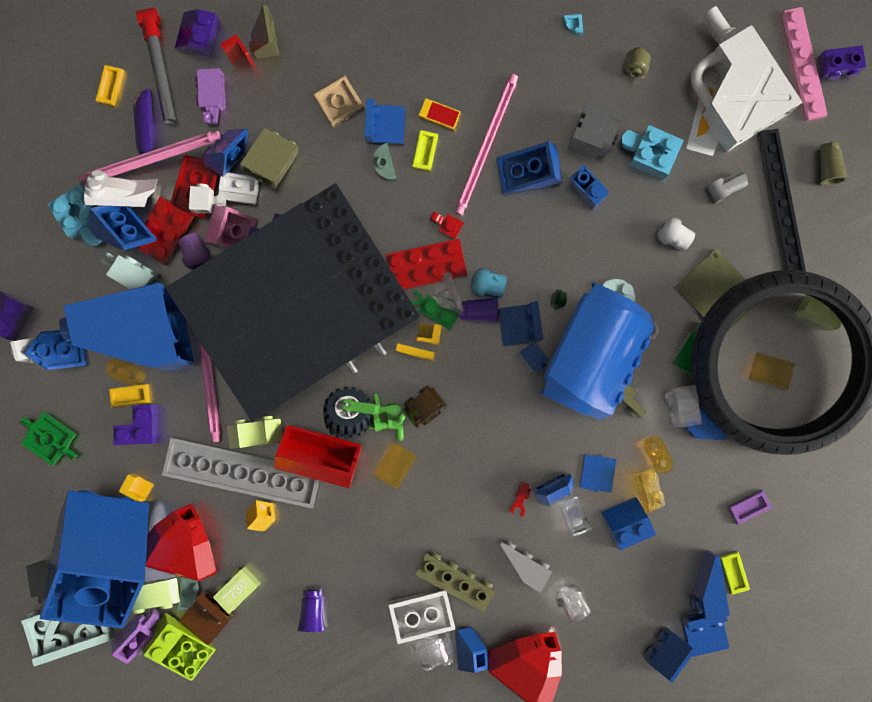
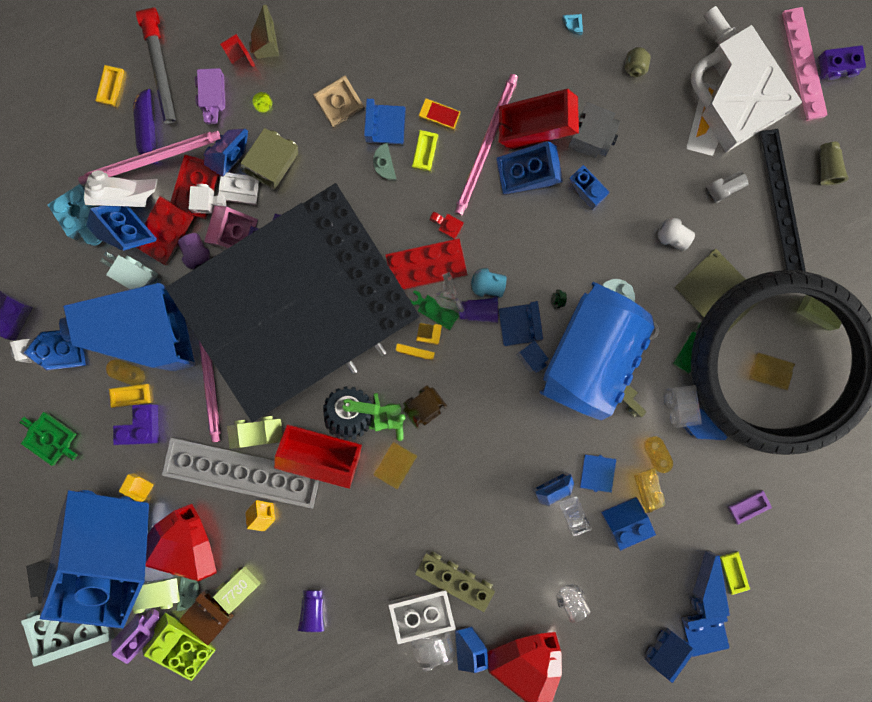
dark purple slope [174,9,220,57] -> none
light grey slope [499,540,552,593] -> none
red plate [510,481,531,517] -> none
medium azure brick [620,125,684,180] -> none
none -> clear neon green tile [252,92,272,112]
none -> red piece [499,88,579,149]

